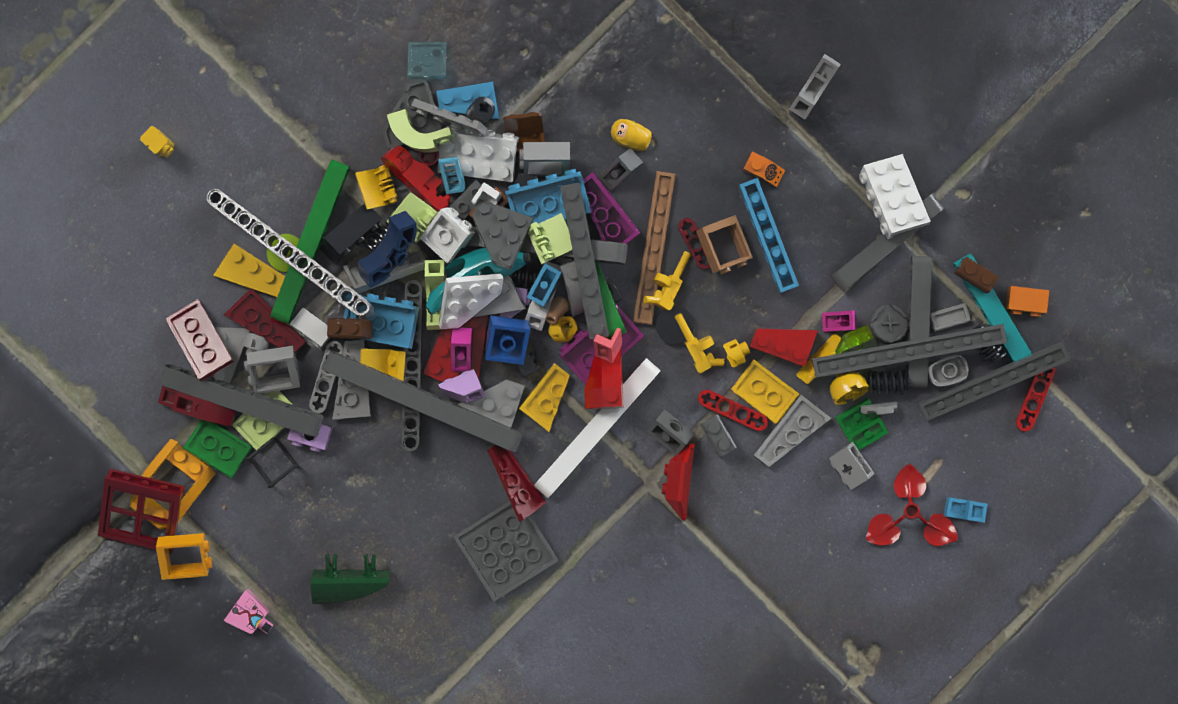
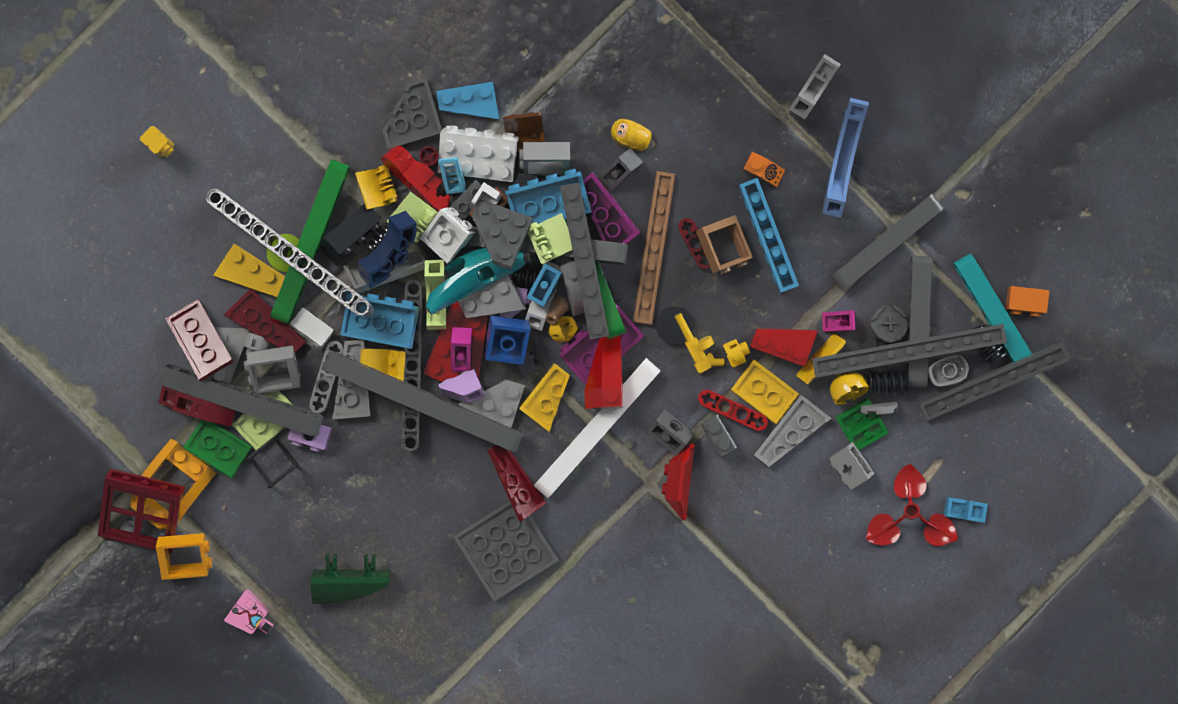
reddish brown brick [327,318,373,339] -> none
yellowish green arch [387,109,455,153] -> none
clear light blue tile [407,42,447,79] -> none
light grey wing [412,99,488,137] -> none
white plate [439,274,504,329] -> none
black piece [466,96,495,125] -> none
coral panel [594,328,622,363] -> none
yellow piece [644,251,691,310] -> none
clear neon green slope [835,325,873,354] -> none
white bracket [859,154,931,239] -> none
light grey tile [930,303,971,332] -> none
reddish brown brick [954,257,999,293] -> none
red beam [1015,367,1056,432] -> none
none -> medium blue arch [822,98,869,218]

